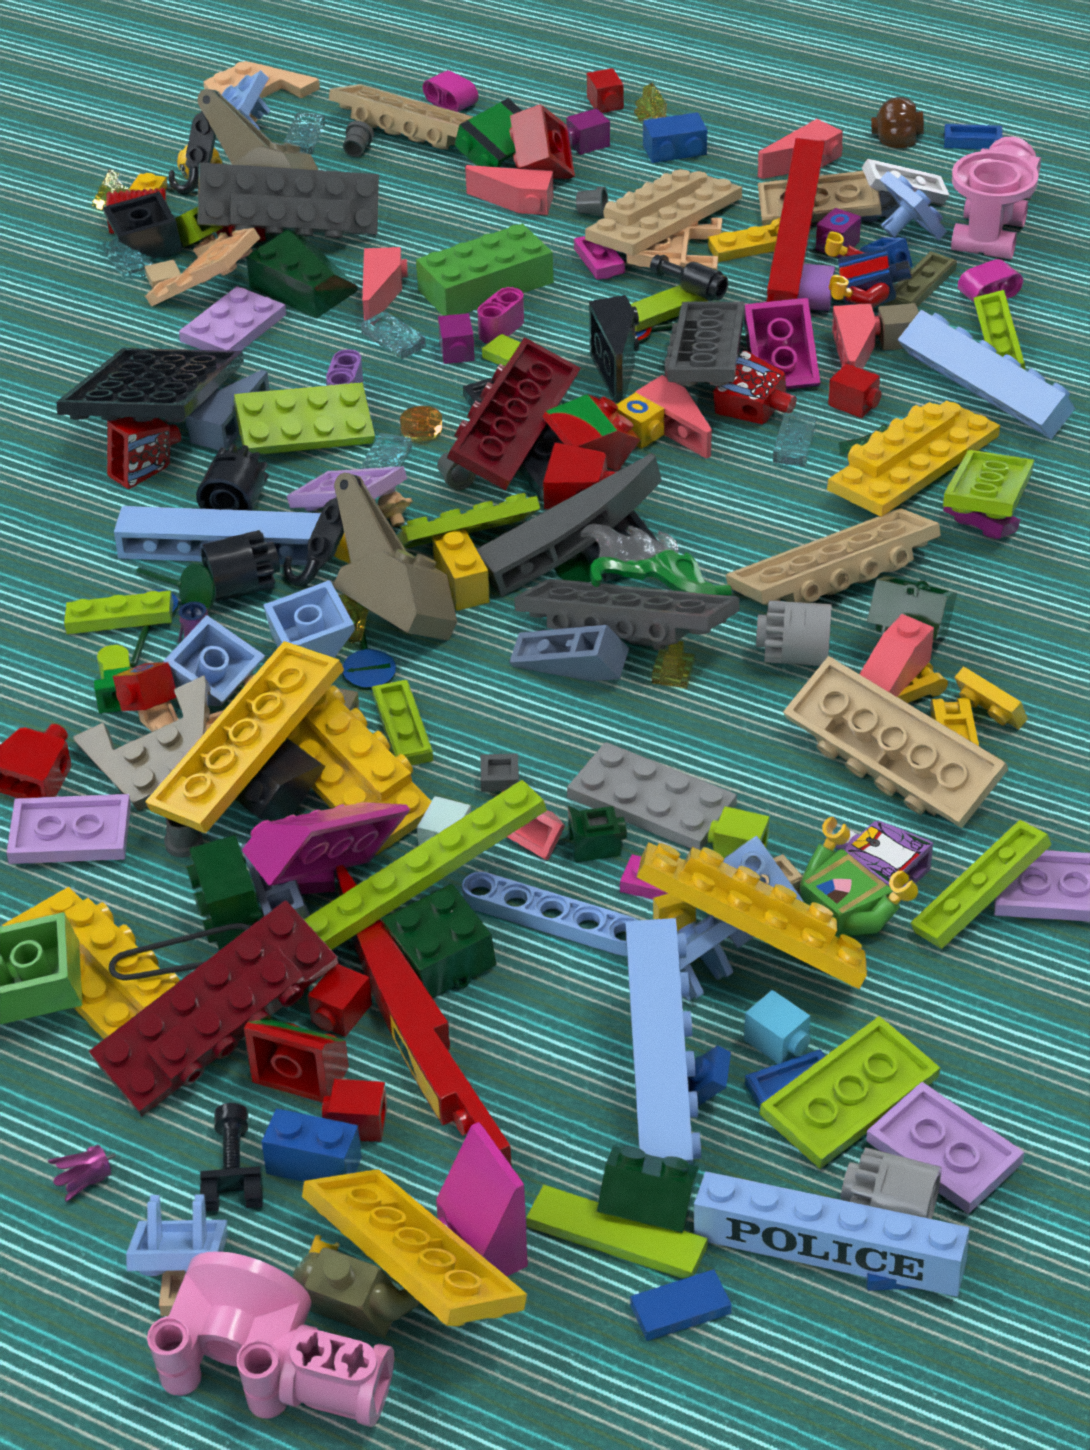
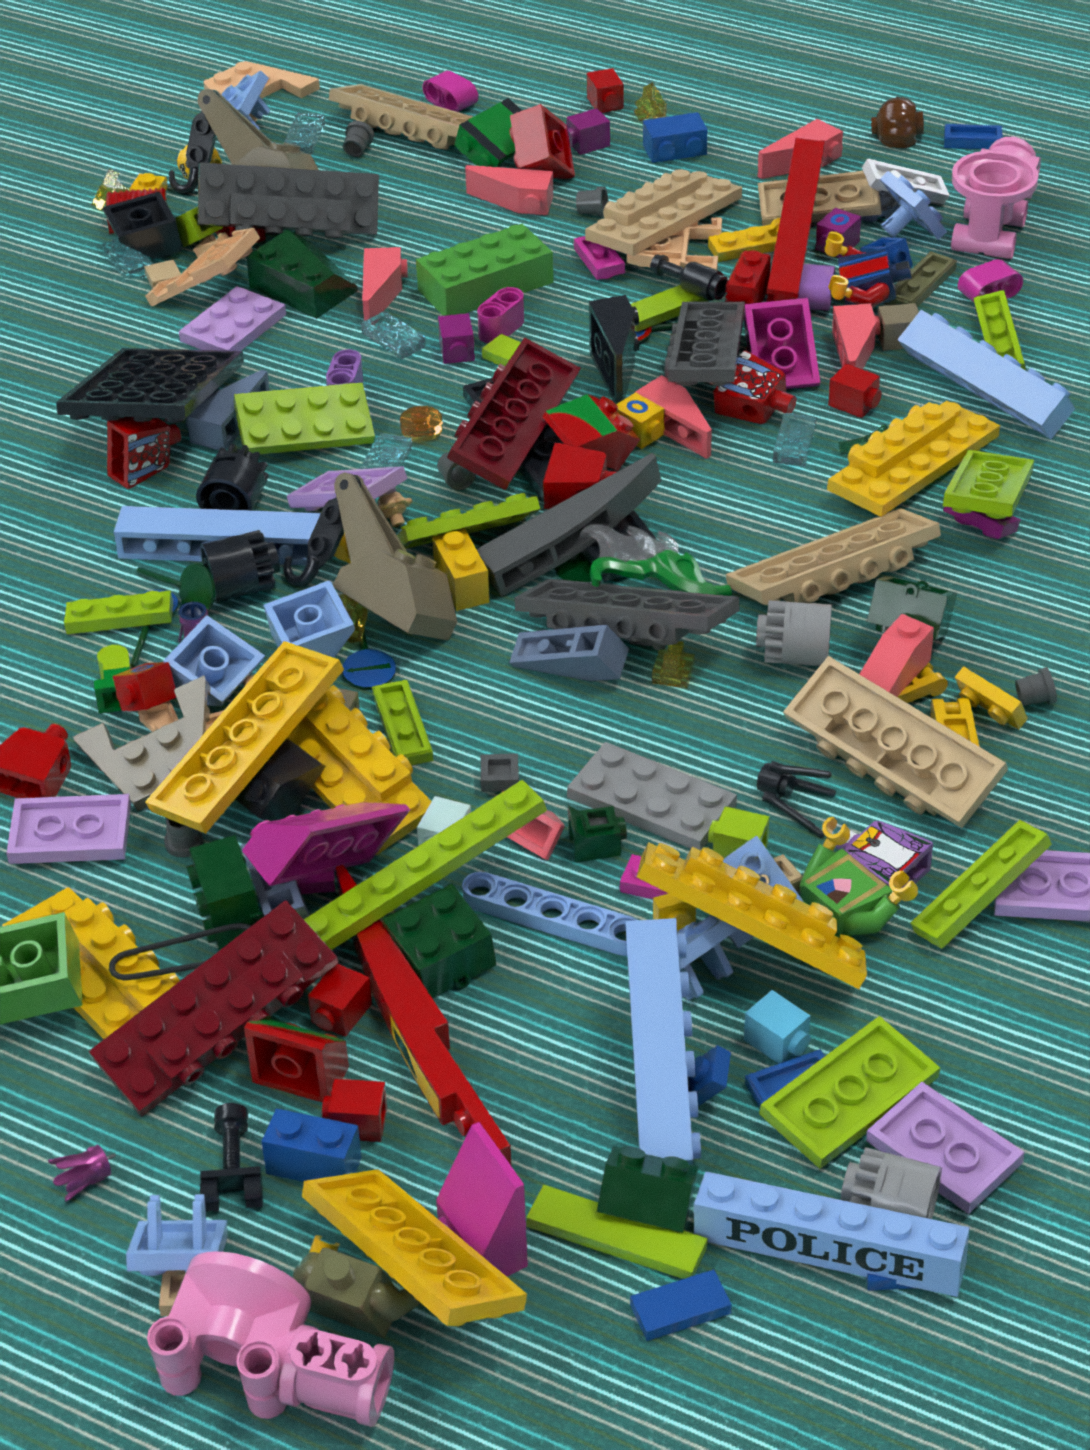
none -> red brick [725,250,771,304]
none -> black plant [757,761,836,838]
none -> dark grey piece [1015,667,1057,707]

